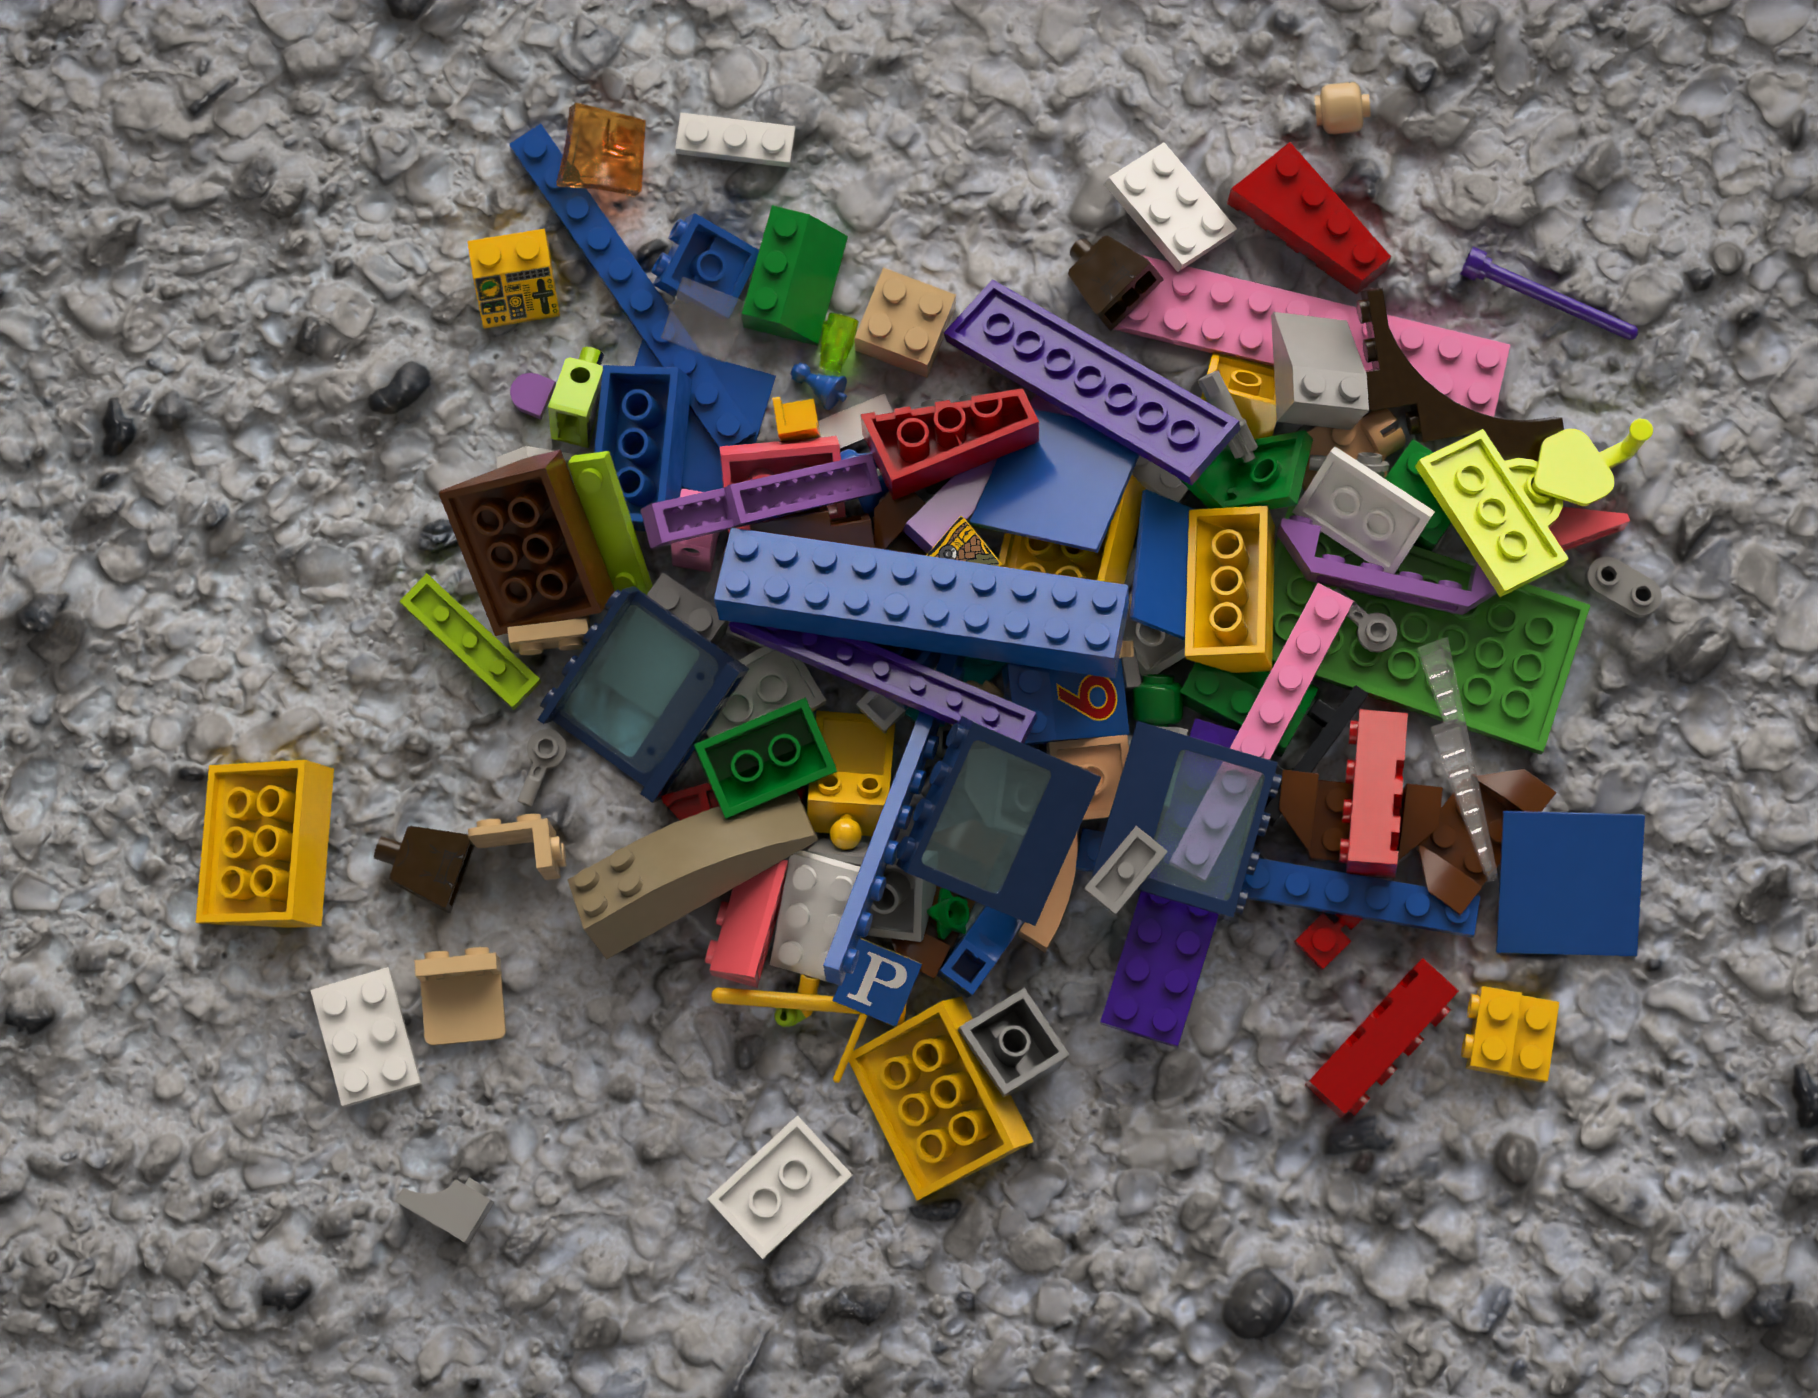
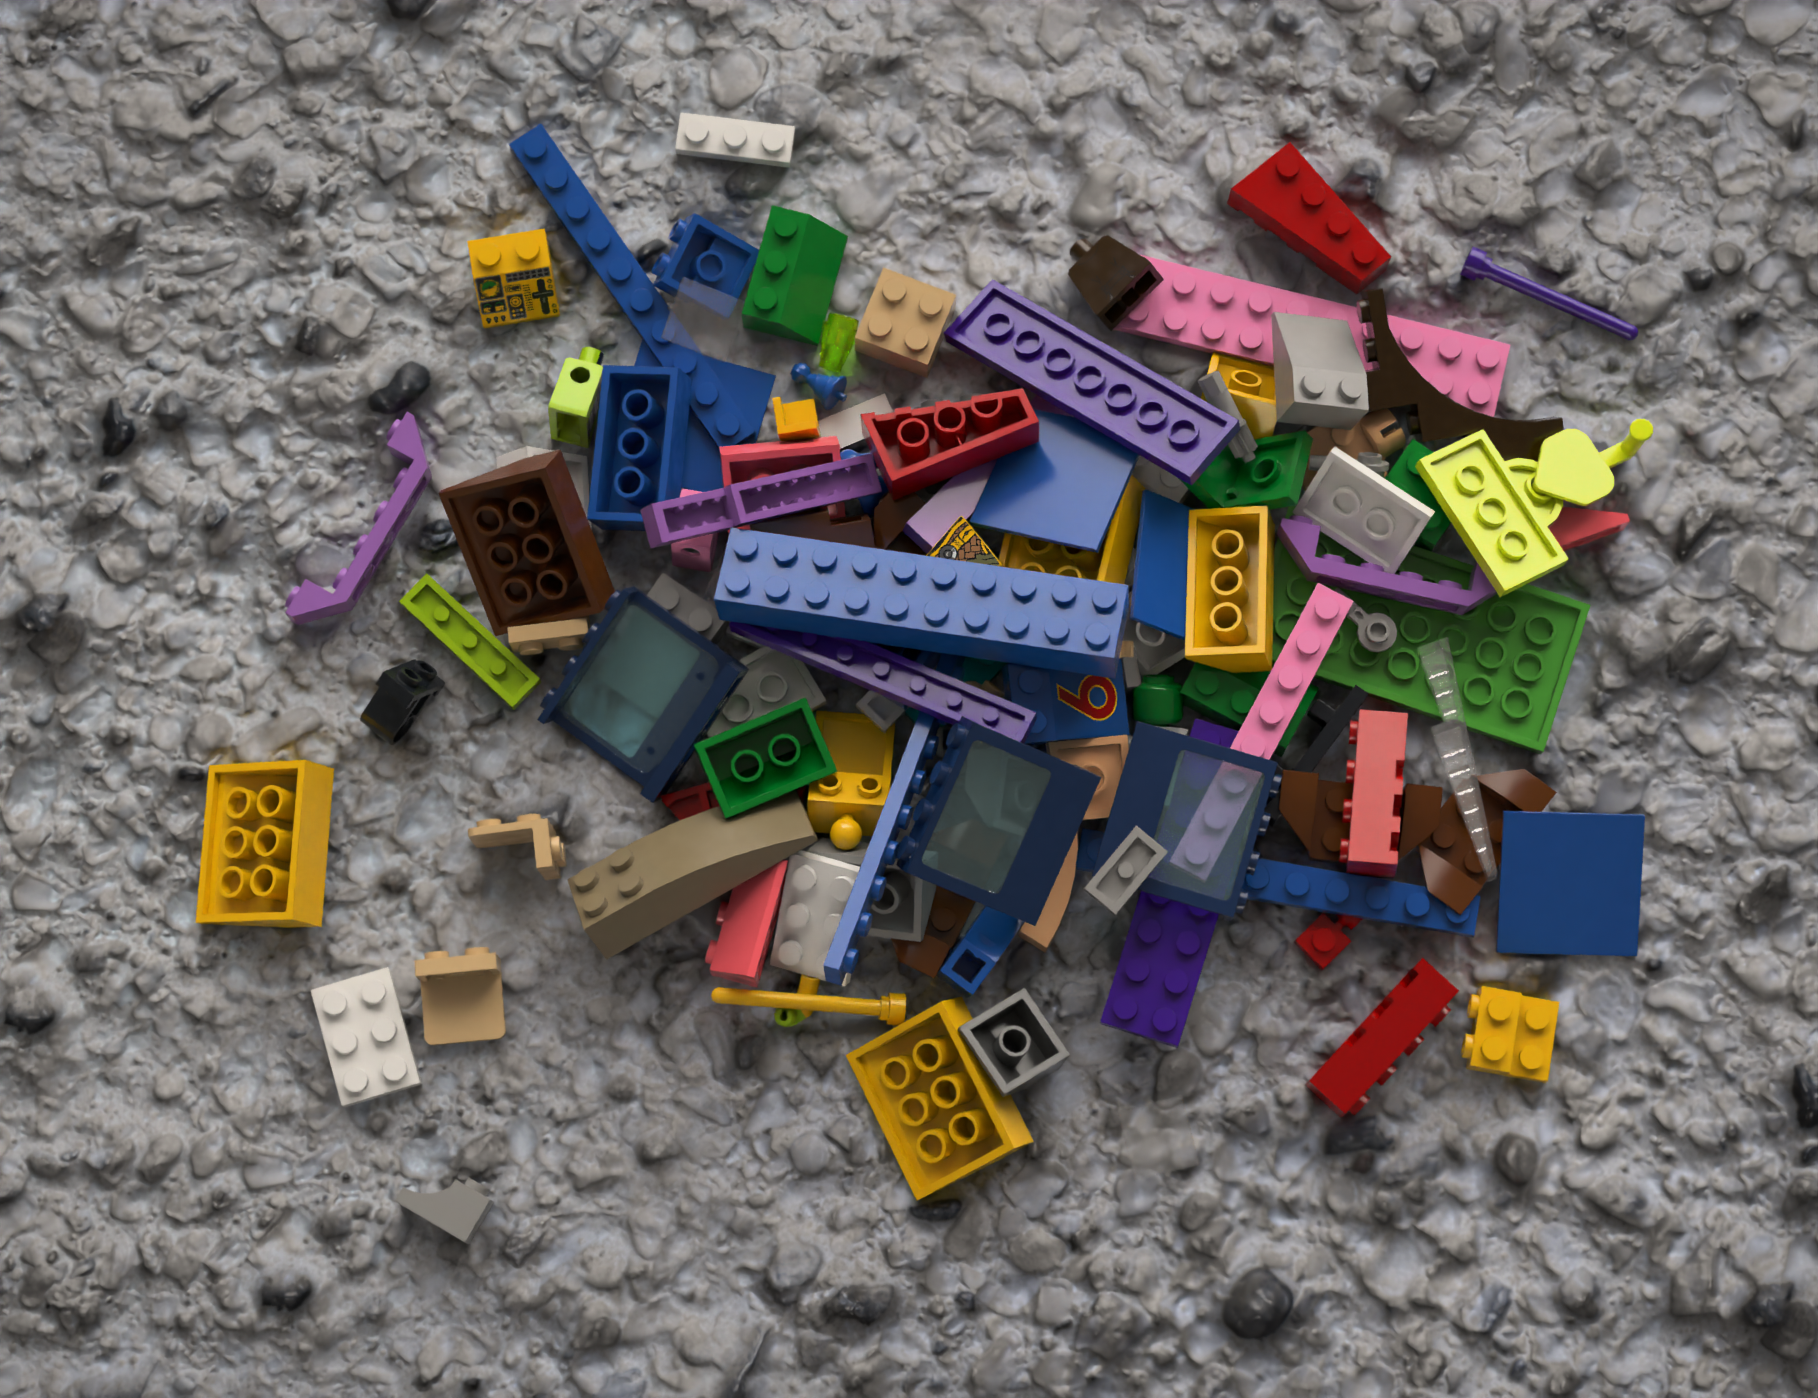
dark brown torso [374,826,475,914] -> none
medium lavender tile [510,373,556,420] -> none
light grey plate [517,729,567,807] -> none
clear orange plate [556,102,646,197] -> none
lime plate [568,451,653,595] -> none
white plate [707,1115,853,1259] -> none
blue piece [832,938,922,1083] -> none
green plate [927,888,969,939] -> none
white plate [1104,143,1237,272] -> none
tan head [1315,82,1371,135] -> none
light grey plate [1585,556,1662,618] -> none
none -> medium lavender slope [285,412,432,625]
none -> black pin [360,659,445,745]

